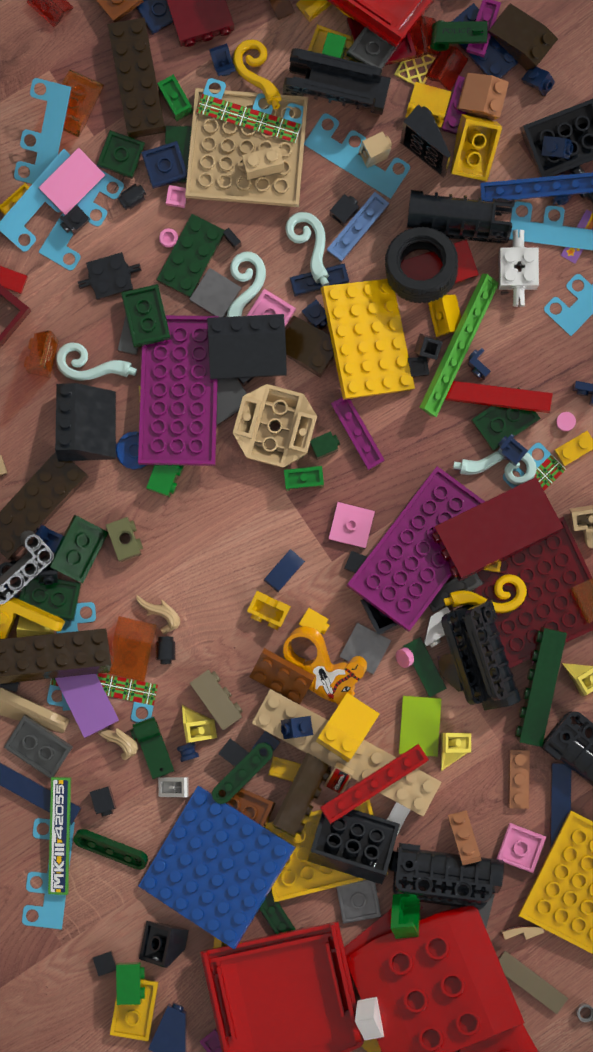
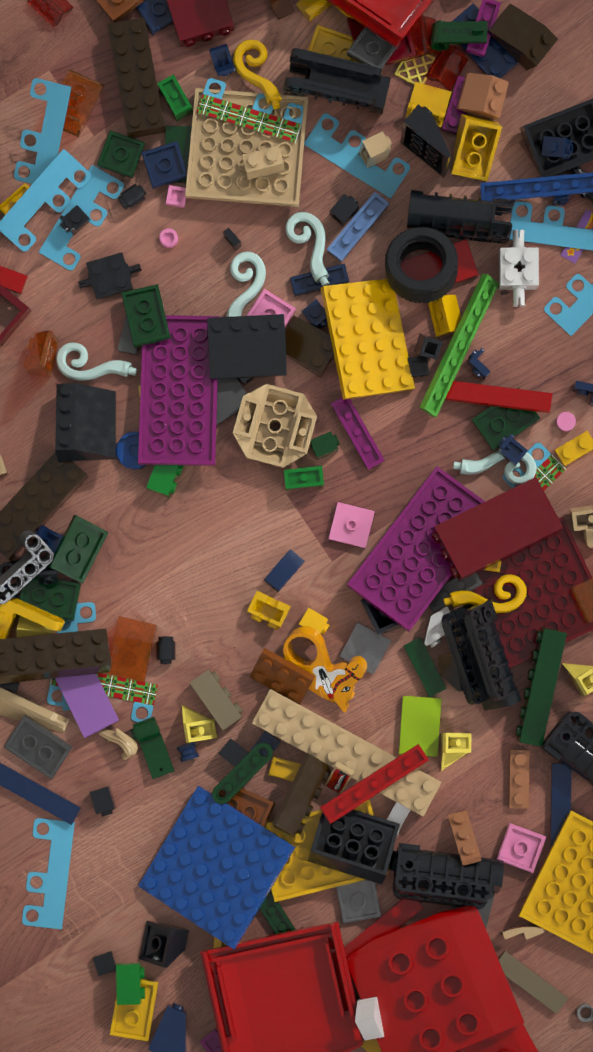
bright pink tile [38,148,105,215] -> none
tile [48,777,71,895] -> none
dark green plate [73,829,148,870] -> none
olive brick [106,517,143,562] -> none
tan piece [136,595,180,635] -> none
dark green plate [157,214,225,298] -> none
white slope [158,777,189,797] -> none
flat silver tile [189,268,242,317] -> none
dark blue bracket [281,716,313,739] -> none
yellow slope [316,693,380,763] -> none
green panel [322,32,346,59] -> none
black tile [344,551,367,573] -> none
green panel [391,894,421,939] -> none
bright pink tile [396,647,414,668] -> none
dark blue bracket [521,66,555,97] -> none

